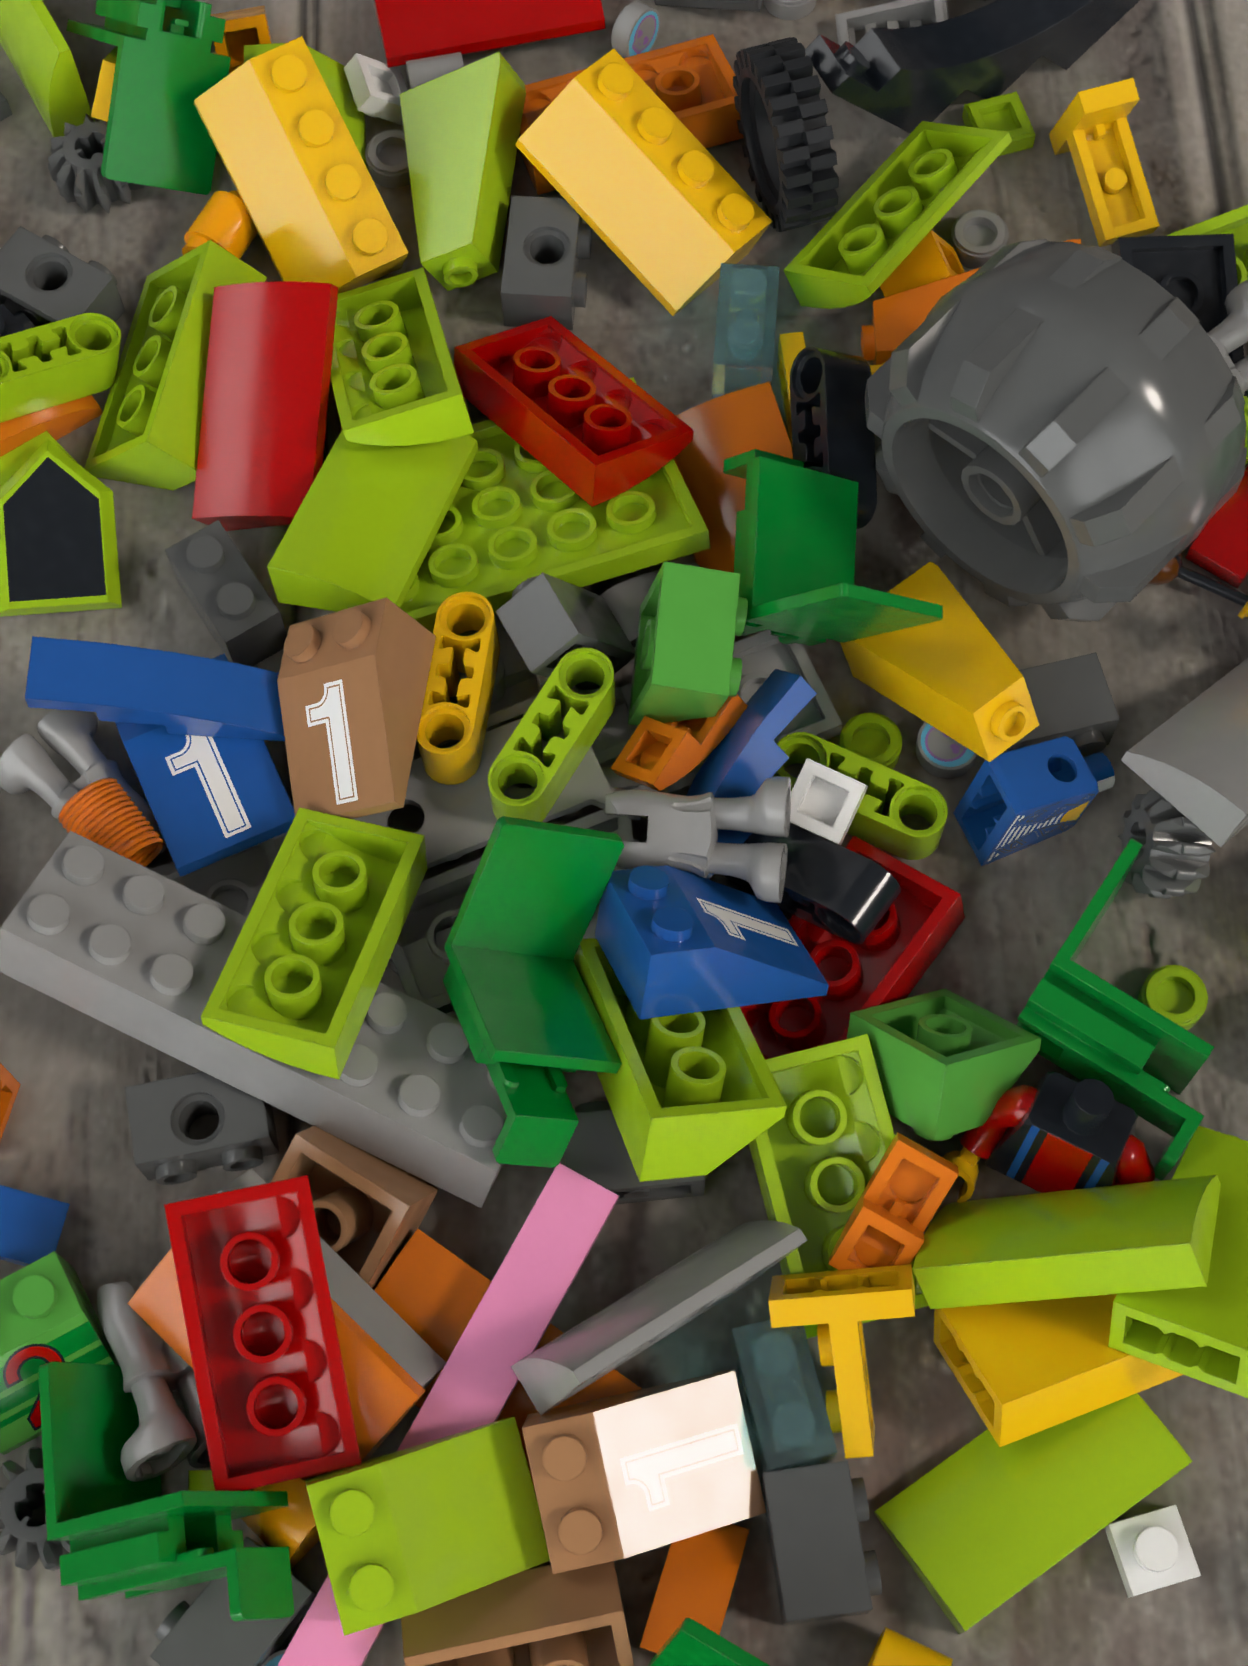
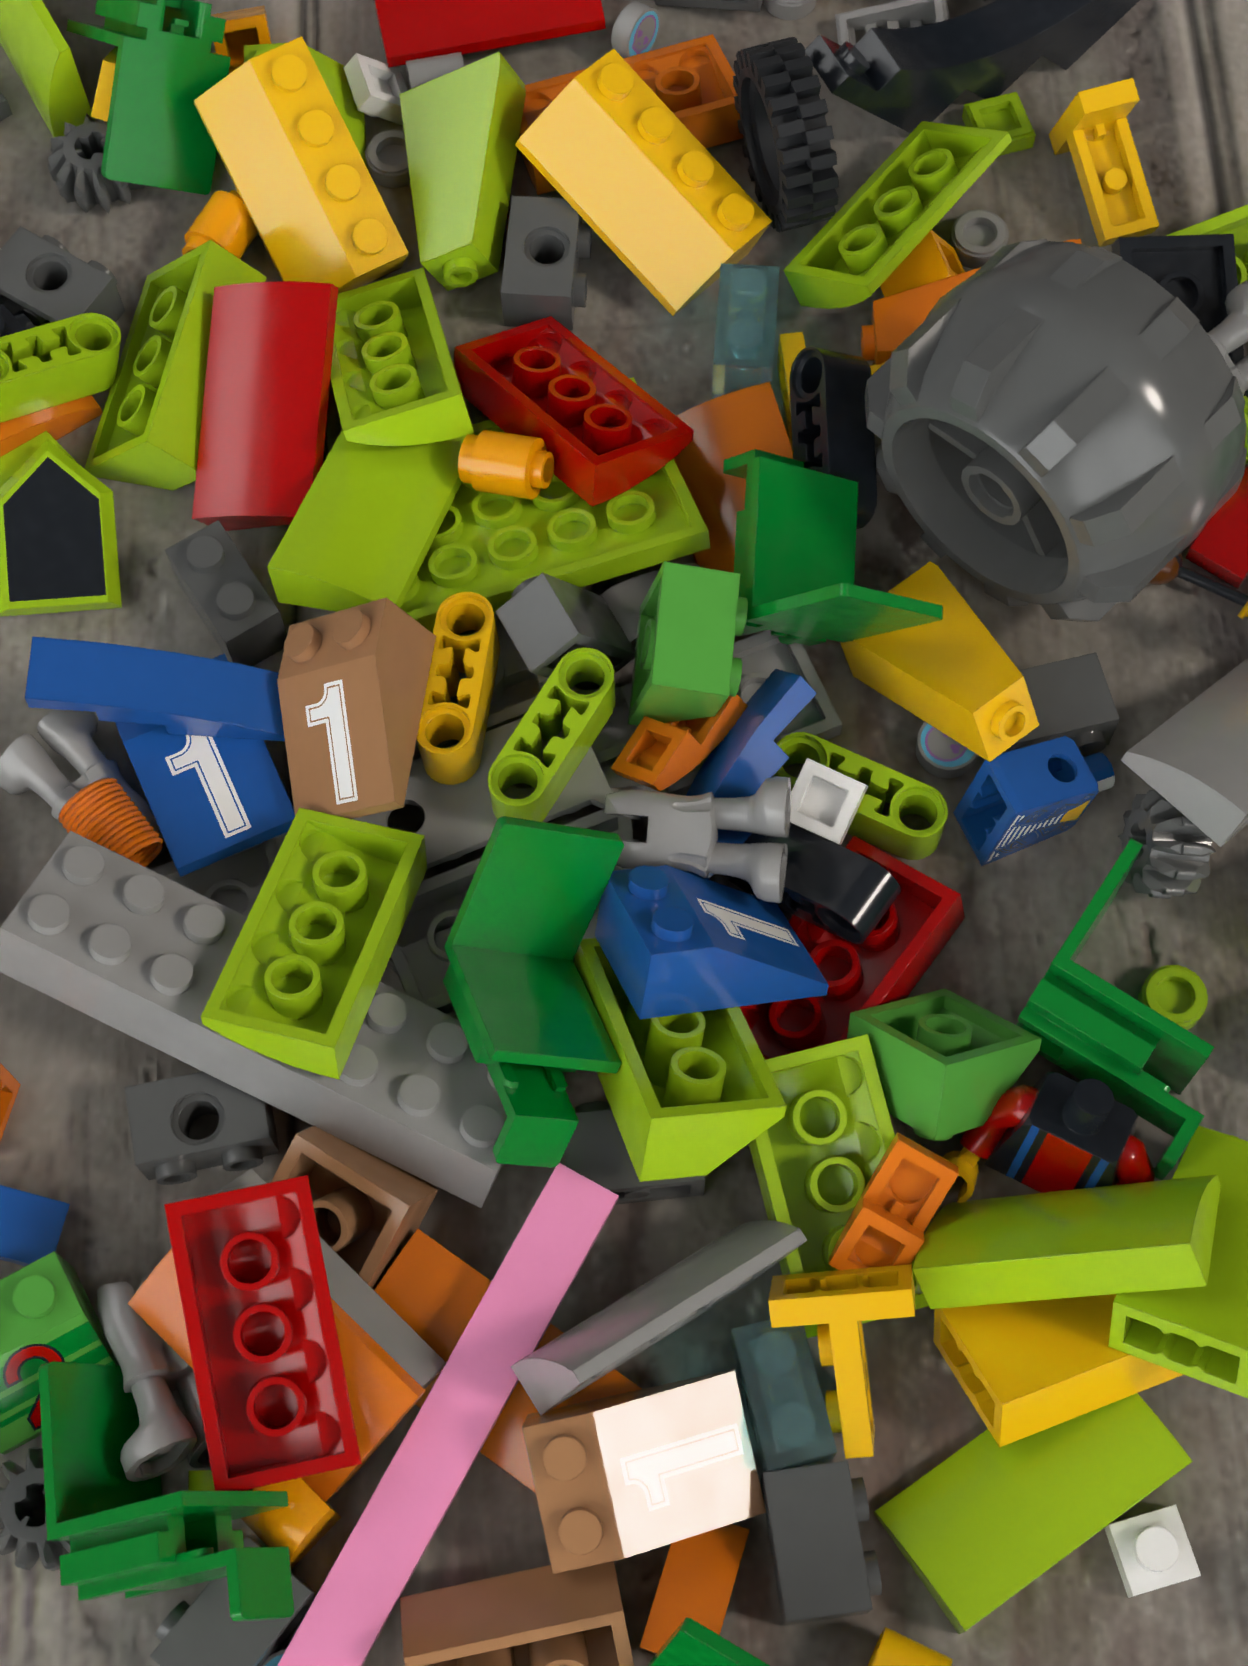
lime slope [305,1416,550,1636] -> none
lime tile [839,712,902,769] -> none
none -> light orange brick [458,430,554,500]

